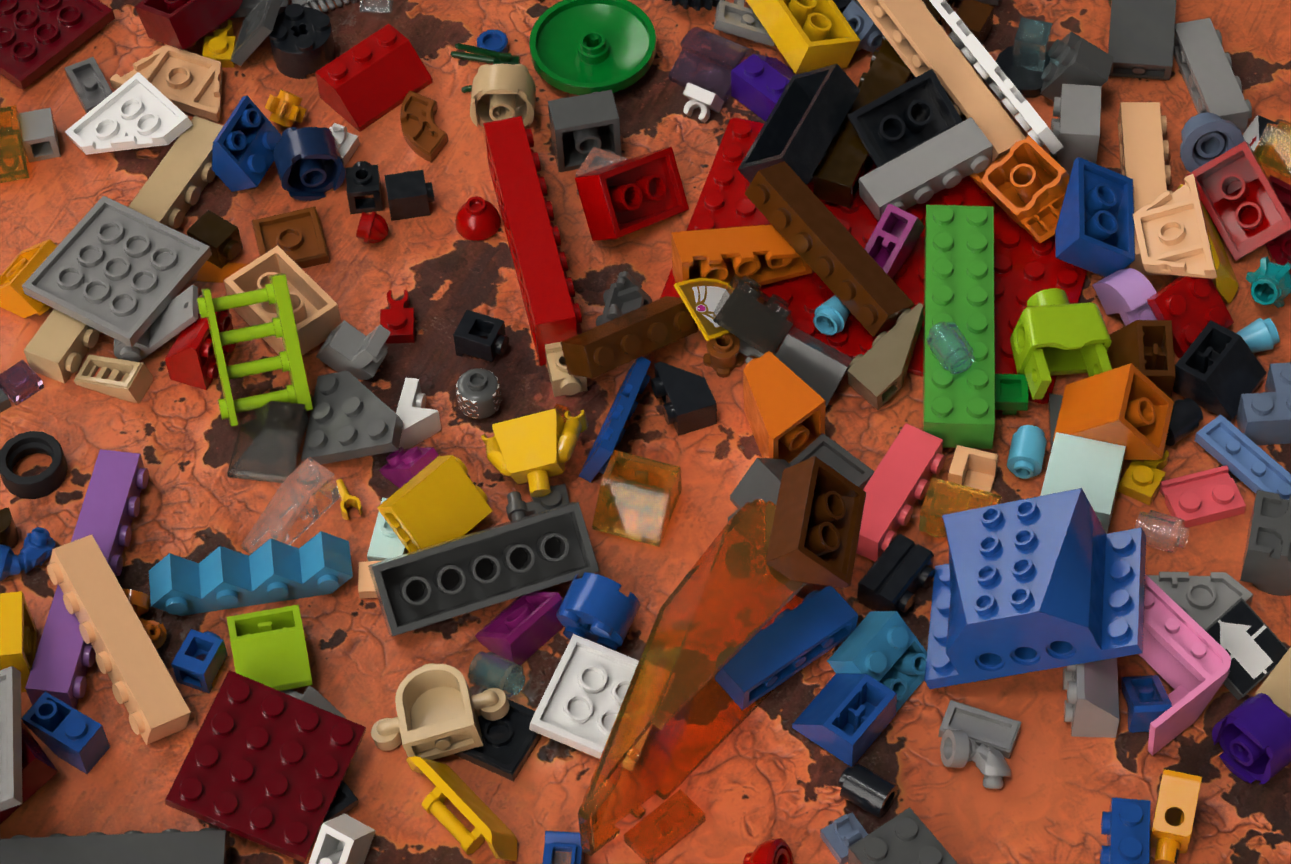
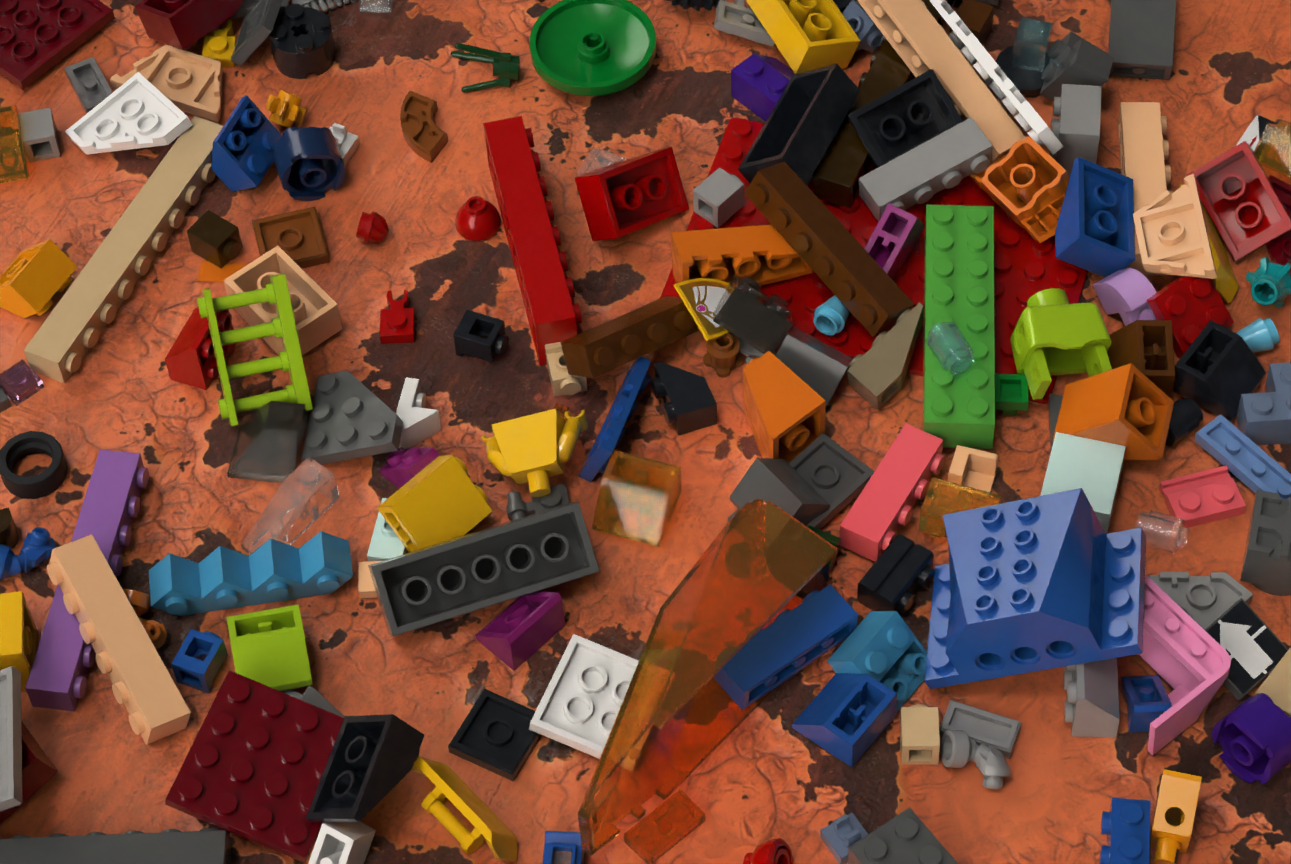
blue slope [21,691,110,774] -> none
light grey plate [22,195,212,347] -> none
tan slope [74,354,153,403] -> none
light grey door [114,285,199,362] -> none
red slope [315,23,433,132] -> none
light grey brick [316,320,391,380] -> none
yellow hand [335,479,362,520] -> none
black brick [345,161,383,214] -> none
tan piece [371,663,509,760] -> none
black brick [384,170,435,221] -> none
dark grey head [456,368,502,419] -> none
clear light blue brick [469,651,525,699] -> none
tan brick [470,63,536,128] -> none
blue tile [477,30,509,53] -> none
dark grey brick [548,90,622,172] -> none
blue brick [556,572,640,651] -> none
dark grey piece [596,271,652,326] -> none
brick [668,27,756,104] -> none
white tile [683,82,724,123] -> none
reddish brown slope [765,456,866,588] -> none
black brick [838,763,898,818] -> none
medium azure brick [1007,425,1047,479] -> none
yellow plate [1117,450,1169,506] -> none
light grey brick [1173,18,1252,133] -> none
sand blue piece [1180,112,1245,172] -> none
none -> black slope [306,714,424,822]
none -> light grey brick [693,167,744,228]
none -> tan brick [900,704,940,765]

